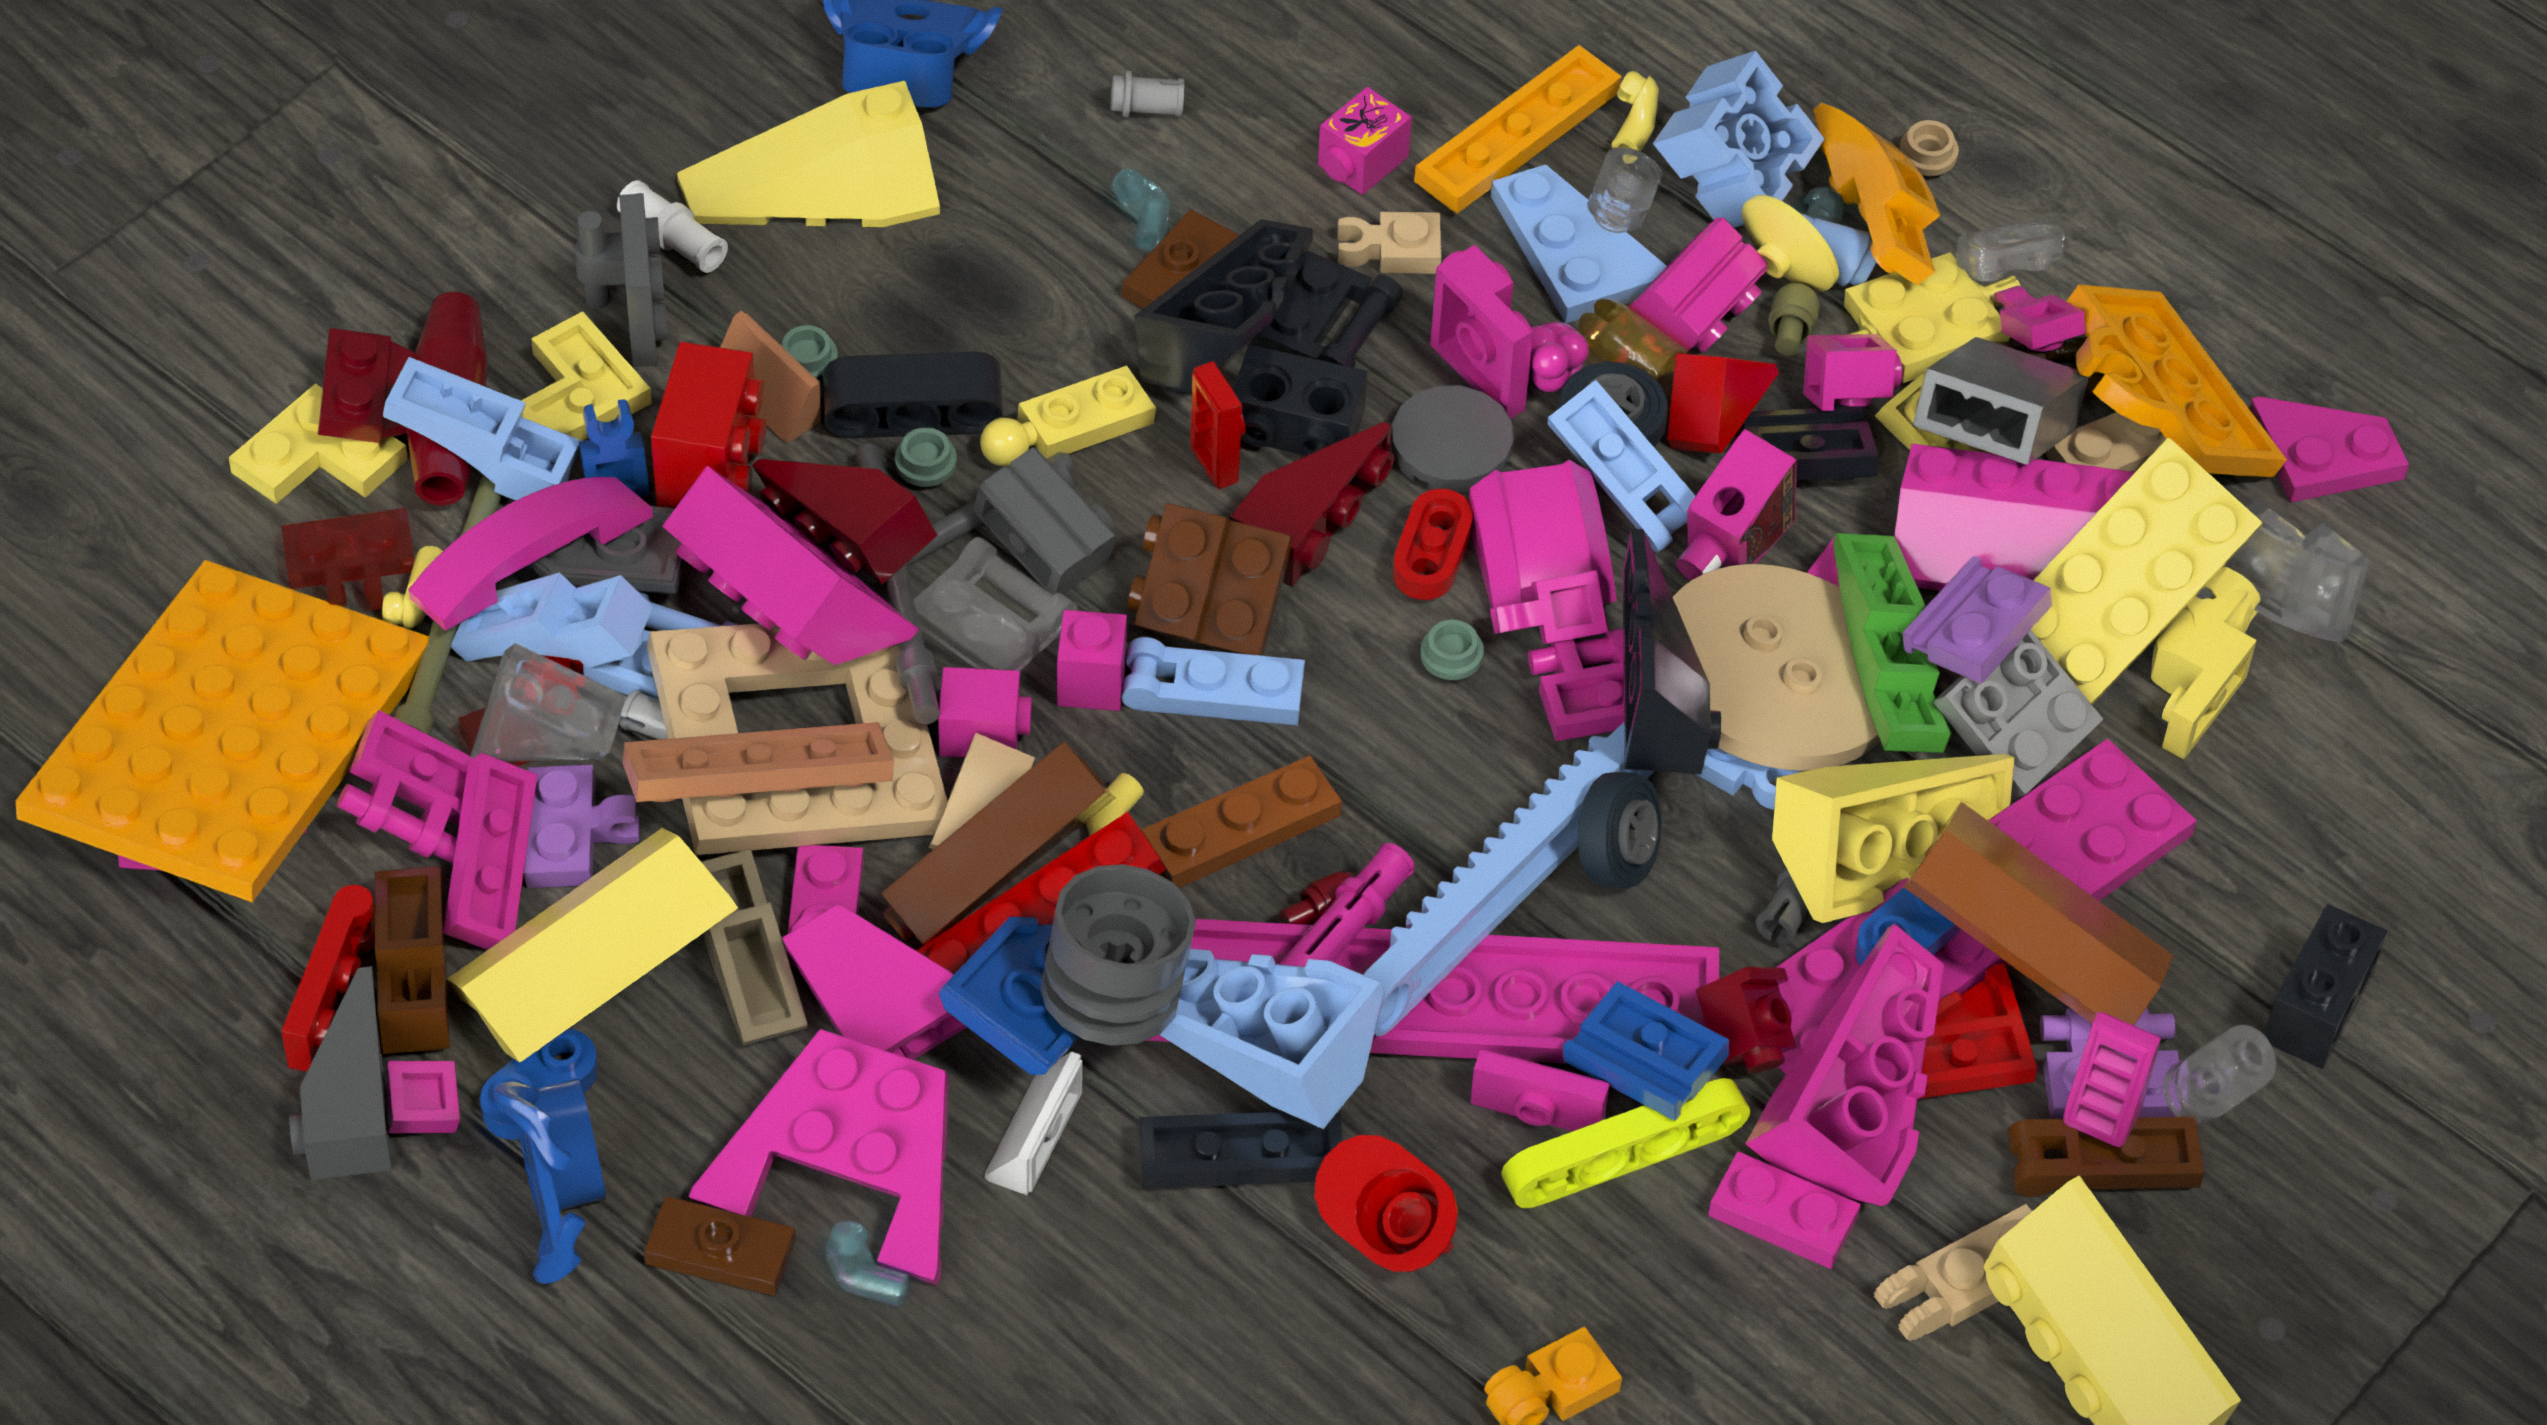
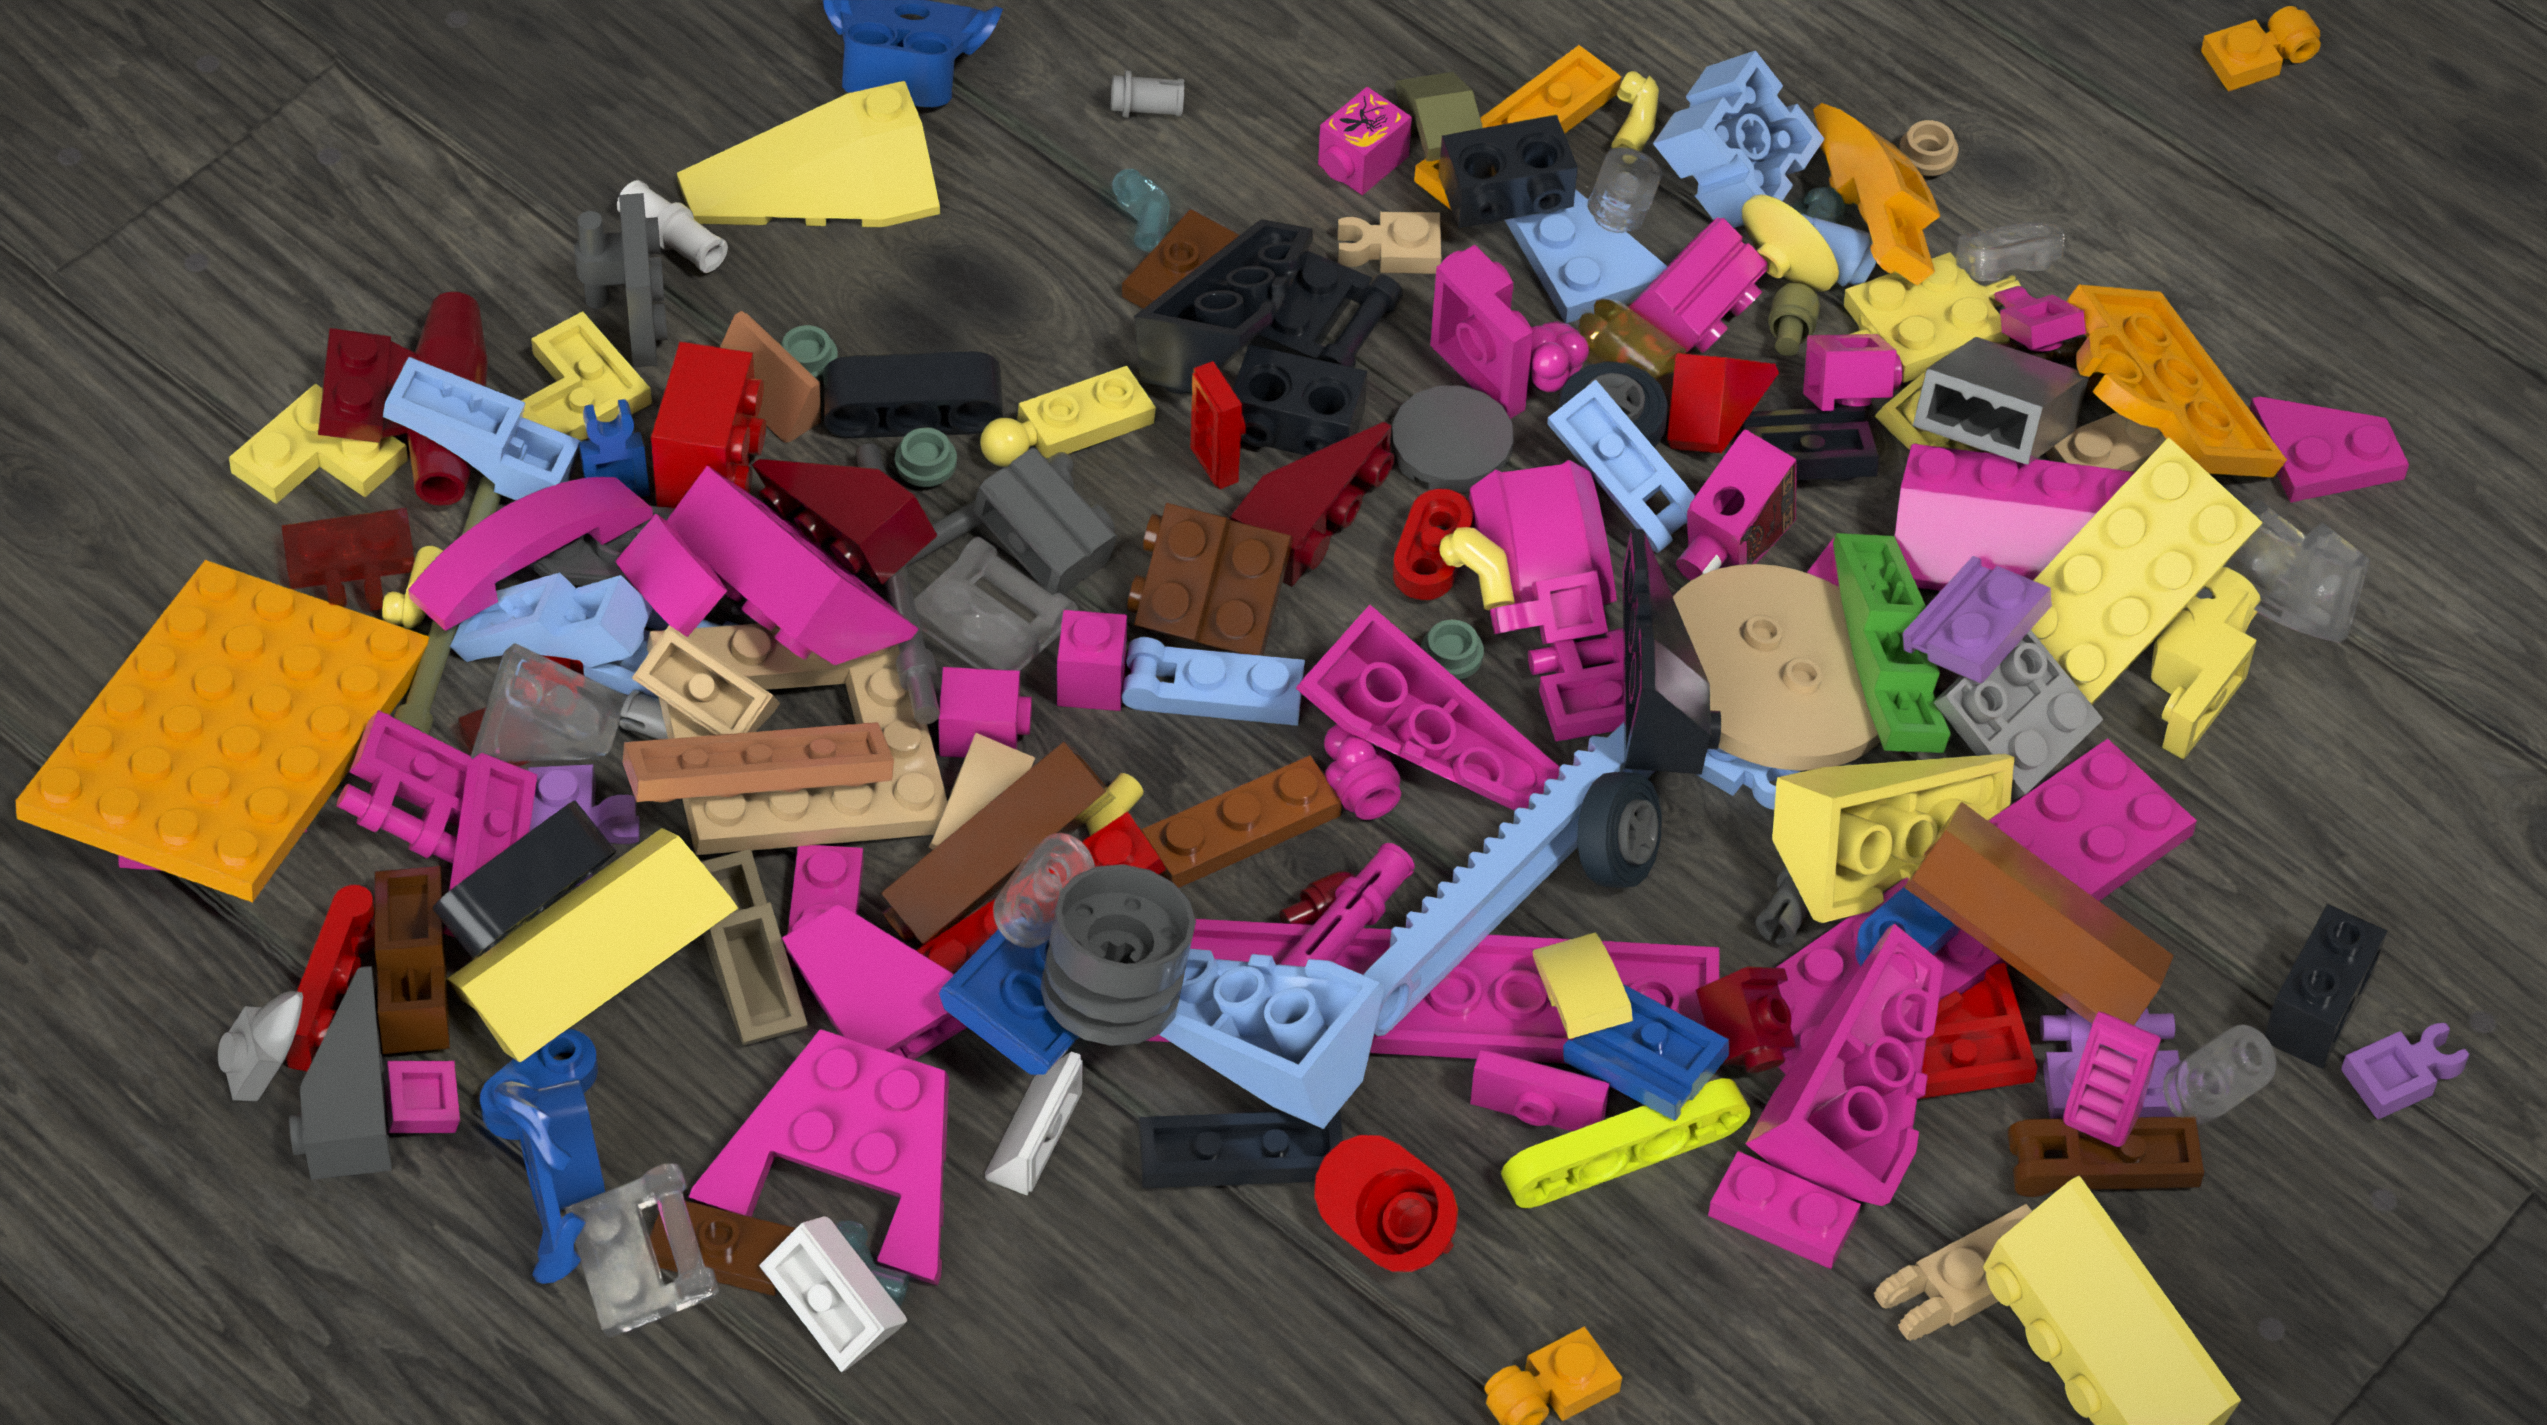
none -> light grey plate [218,991,303,1101]
none -> black beam [432,800,617,960]
none -> clear plate [565,1163,720,1338]
none -> dark pink slope [615,514,727,637]
none -> tan slope [632,625,780,735]
none -> white slope [759,1216,907,1372]
none -> clear plate [993,833,1095,948]
none -> dark pink wedge [1296,605,1560,811]
none -> dark pink piece [1324,724,1401,820]
none -> olive slope [1395,72,1483,162]
none -> black brick [1439,115,1578,228]
none -> light yellow arm [1440,527,1515,611]
none -> light yellow slope [1532,932,1633,1039]
none -> light orange plate [2201,6,2321,92]
none -> medium lavender plate [2341,1023,2469,1120]

